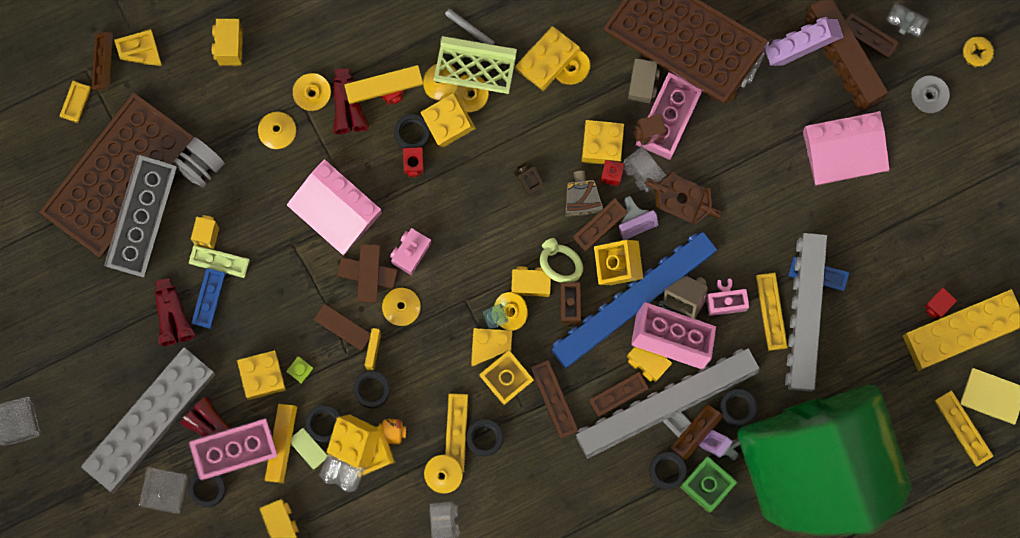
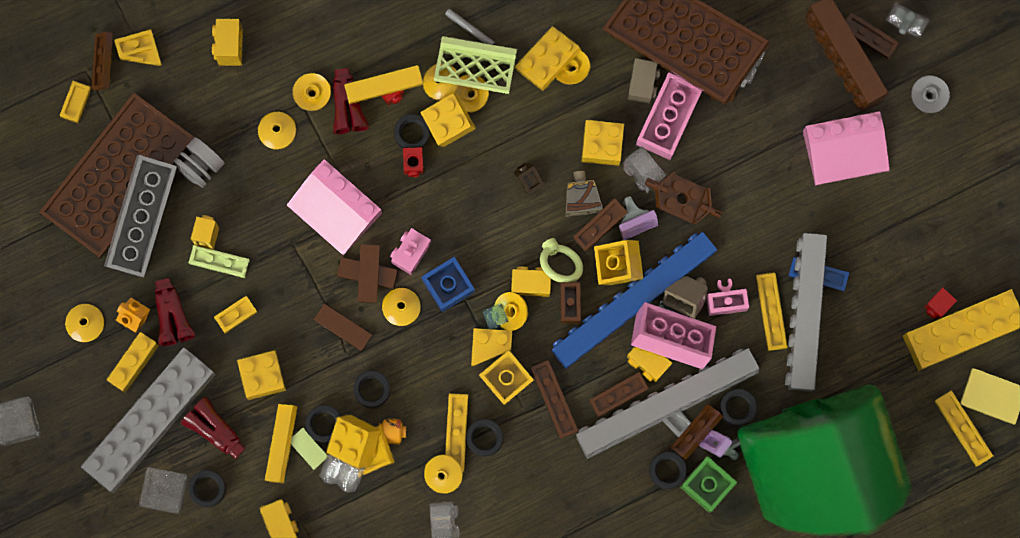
bright pink brick [189,419,277,480] -> none
blue plate [191,268,226,329] -> none
lime plate [286,357,314,384] -> none
yellow tile [365,328,381,371] -> none
red brick [600,160,624,186] -> none
reddish brown brick [634,114,667,146] -> none
lavender brick [765,17,843,65] -> none
yellow gear [963,37,993,67] -> none
none -> yellow dish [65,304,104,342]
none -> yellow brick [107,332,159,393]
none -> light orange brick [116,298,150,333]
none -> yellow plate [214,296,257,334]
none -> blue brick [421,257,475,312]

